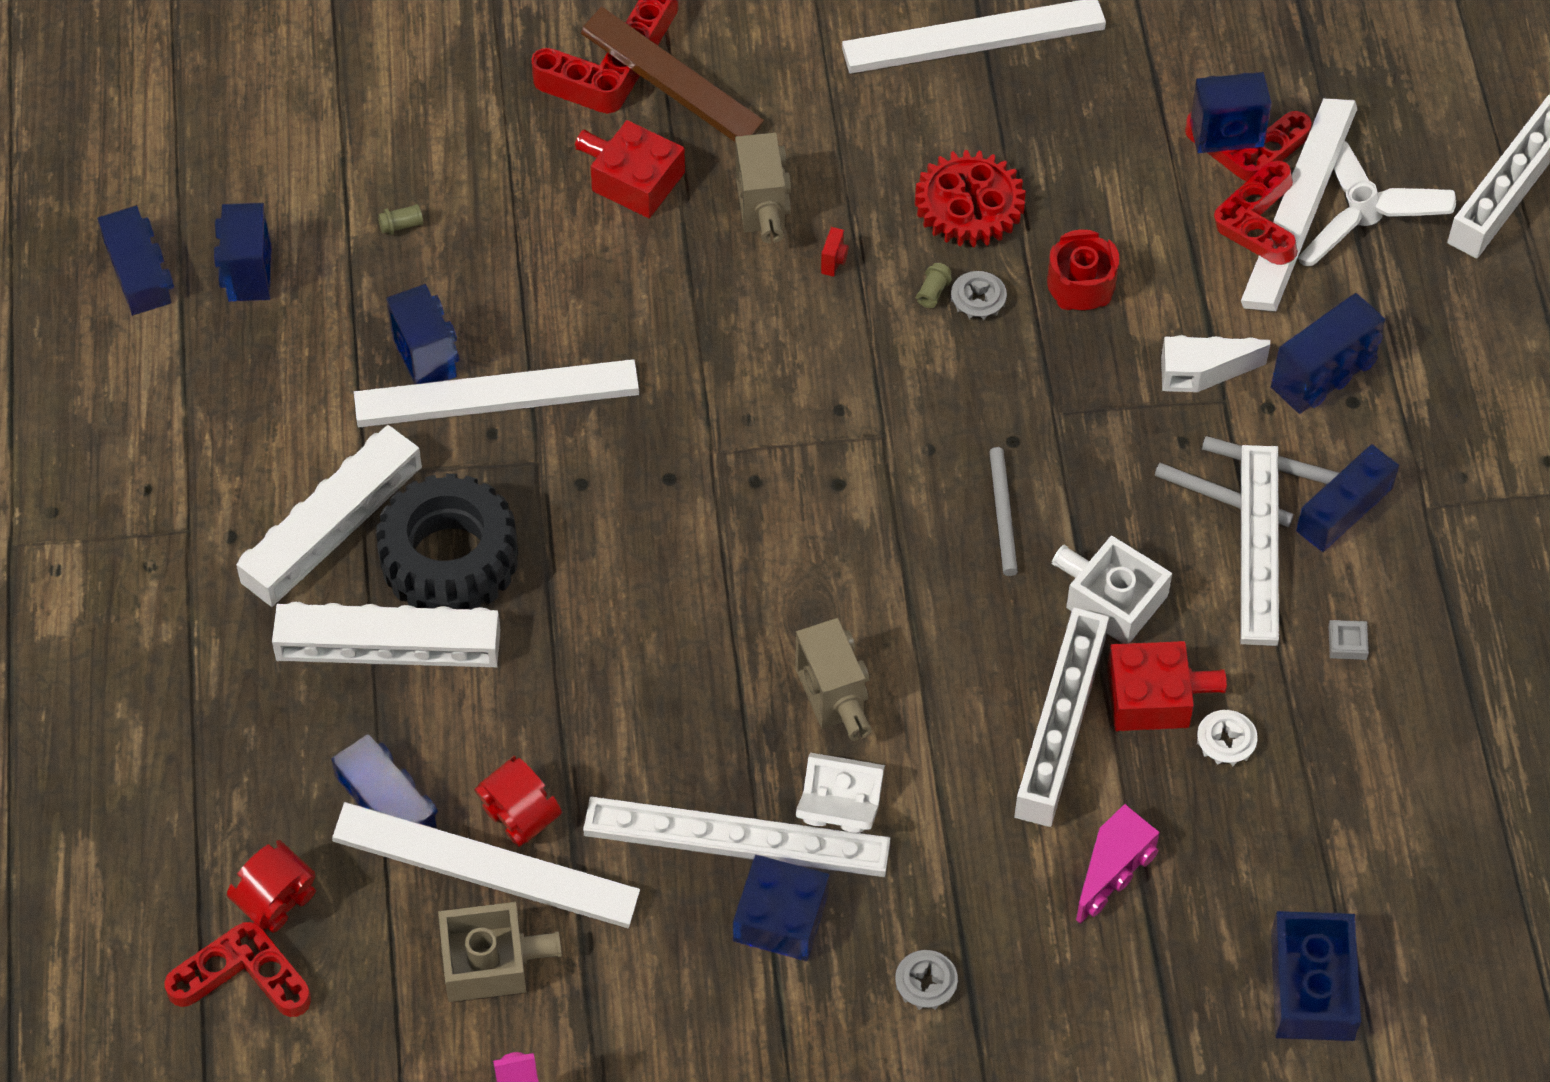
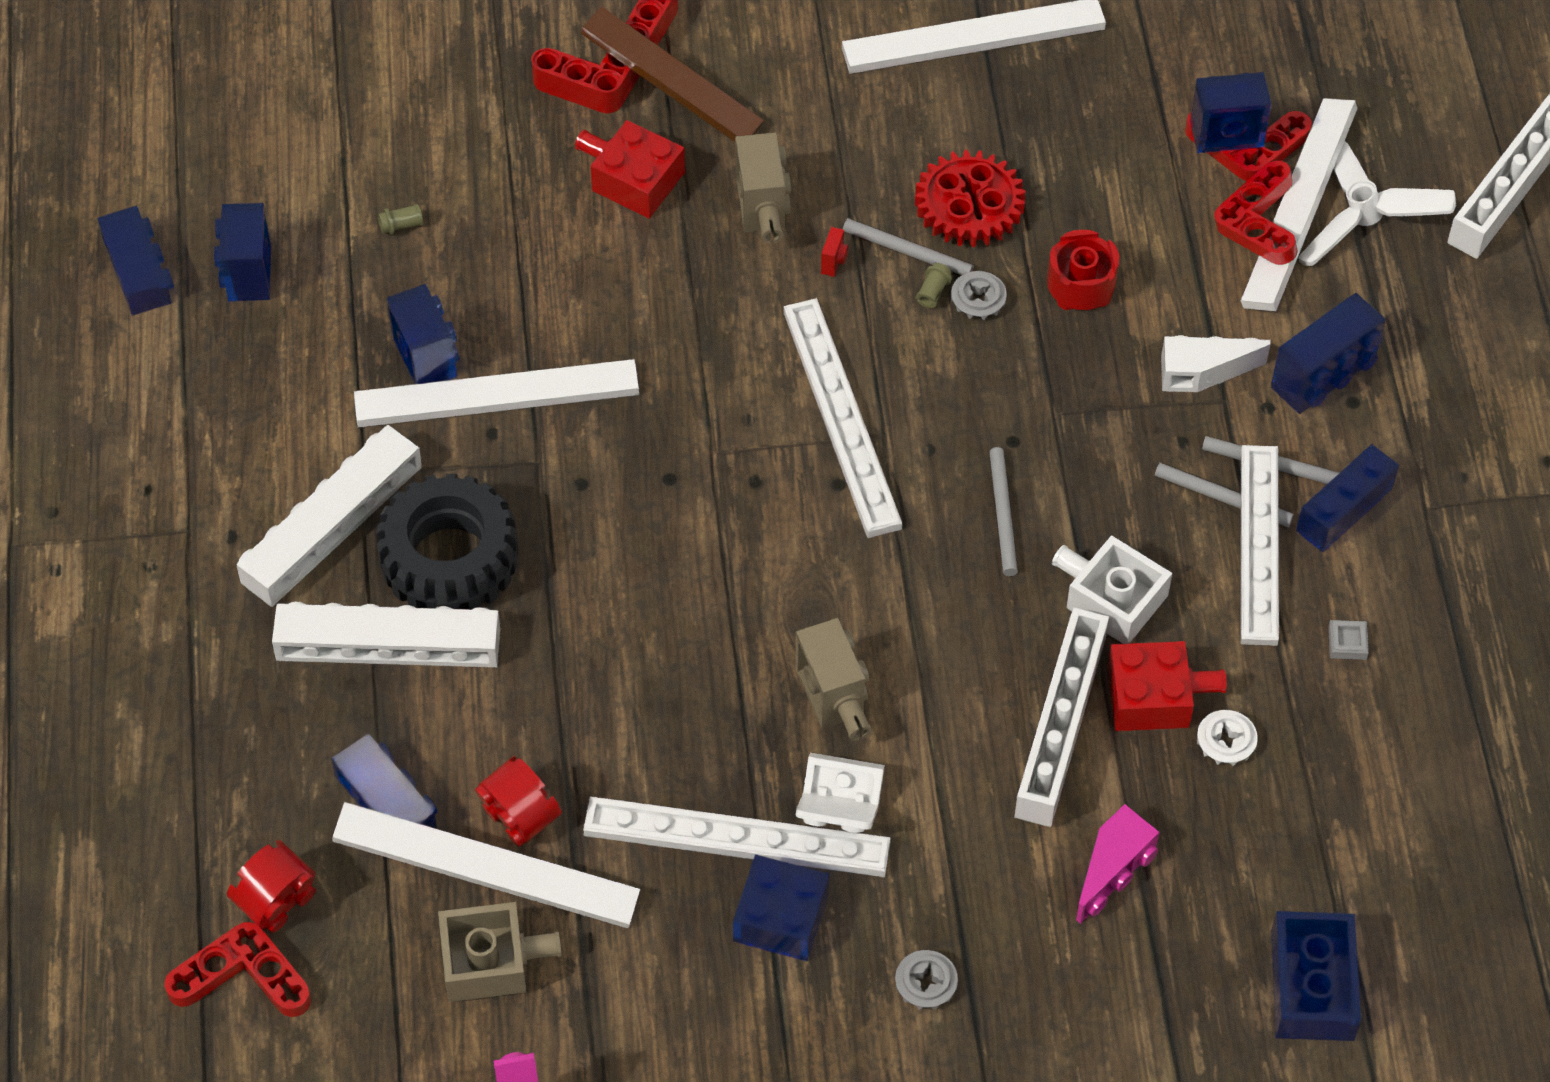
none -> white tile [784,298,902,538]
none -> light grey bar [843,218,974,275]

